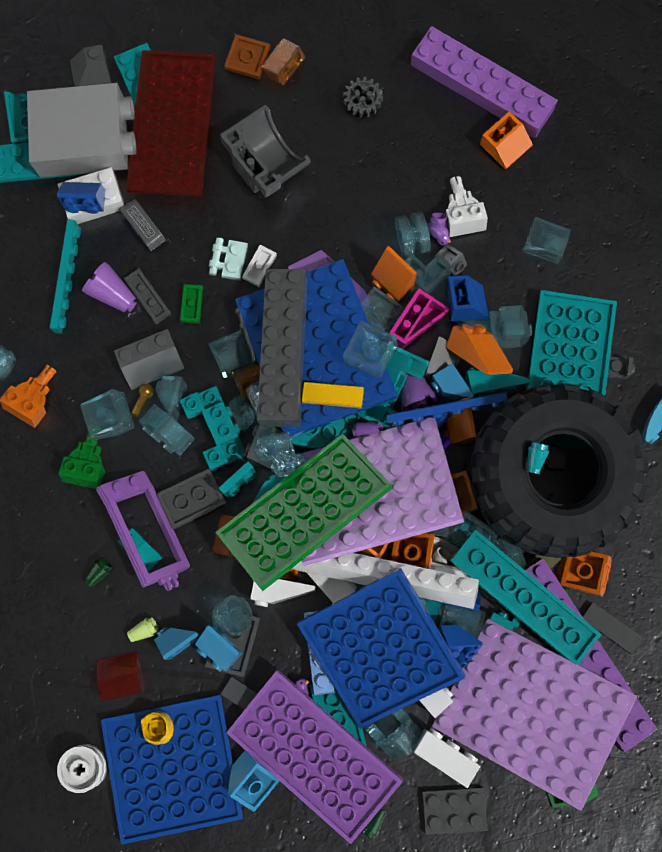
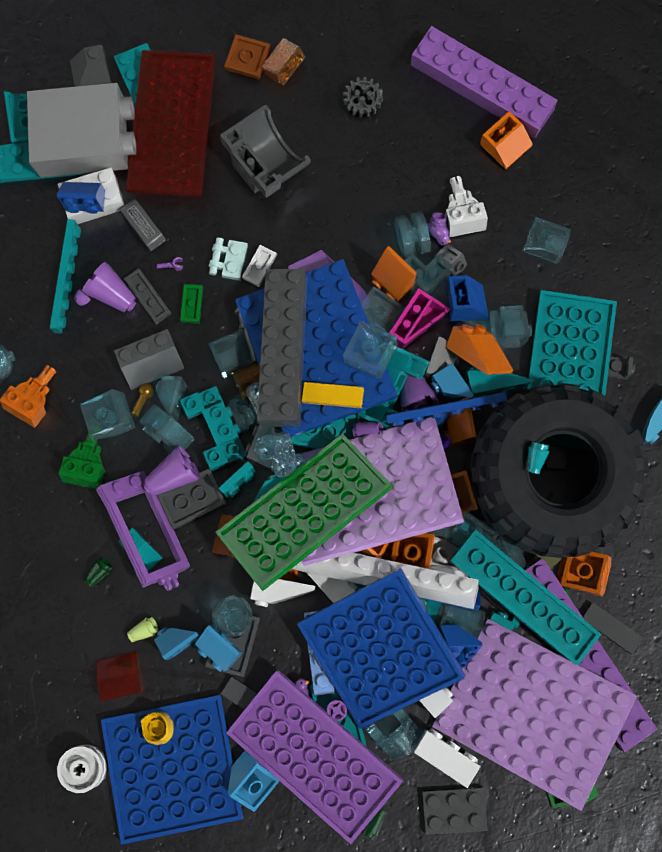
none -> medium lavender hinge [74,289,91,306]
none -> medium lavender cone [143,446,200,495]
none -> medium lavender hand [157,257,183,271]
none -> medium lavender wheel [326,700,347,721]

